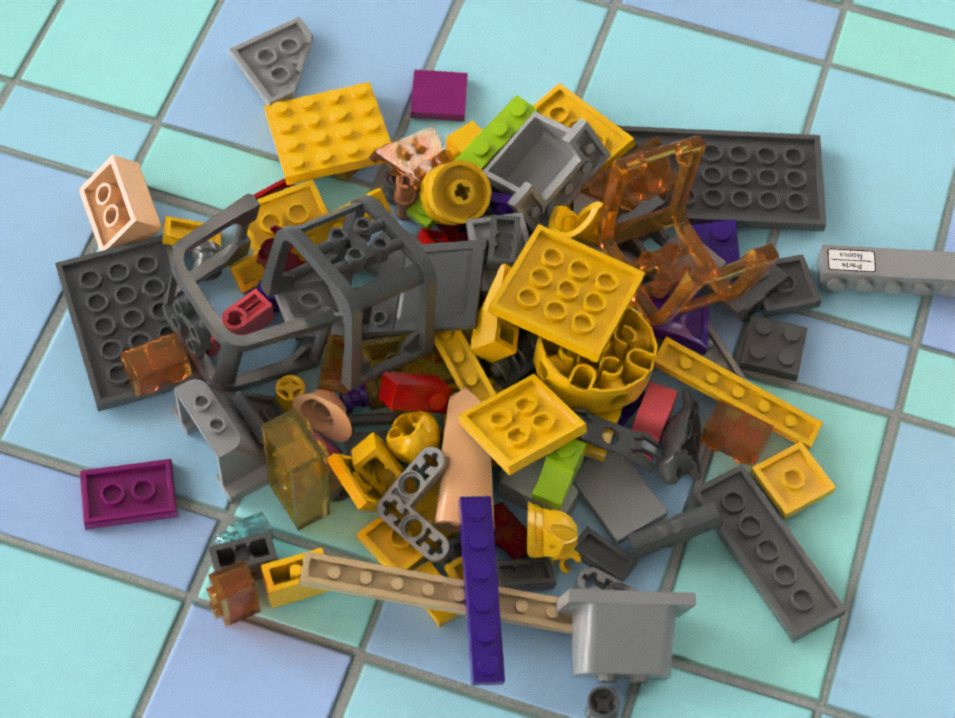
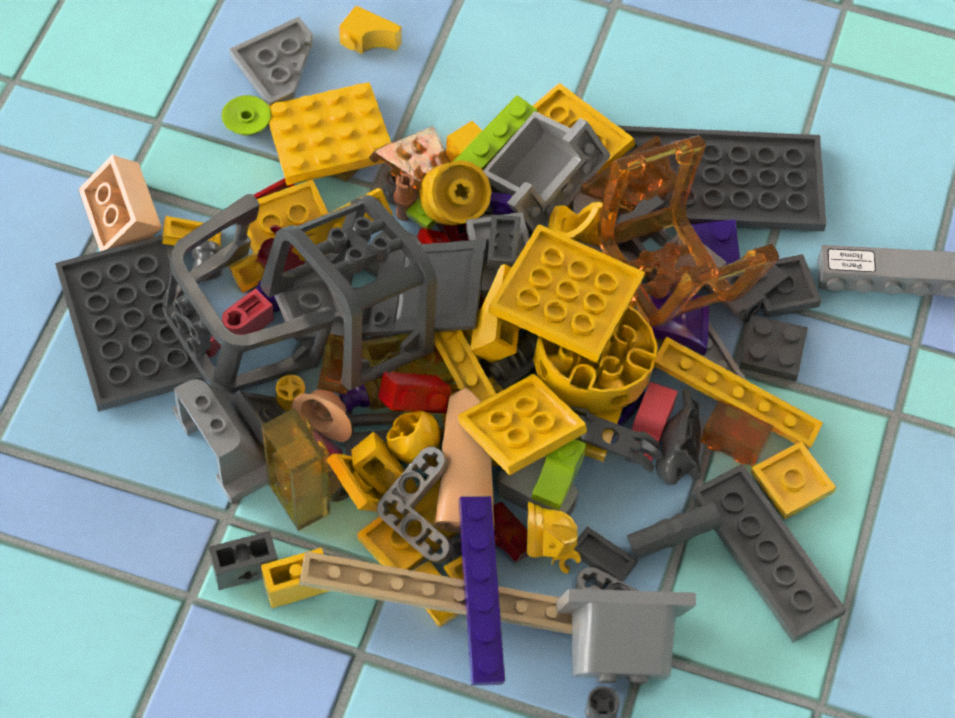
magenta tile [80,459,178,530] -> none
clear orange brick [119,332,192,397] -> none
clear orange brick [206,559,261,627] -> none
clear light blue plate [213,511,275,546] -> none
magenta tile [410,69,468,121] -> none
dark grey plate [496,557,557,592] -> none
light grey tile [573,451,668,545] -> none
none -> lime piece [221,95,271,136]
none -> yellow arch [339,5,402,54]

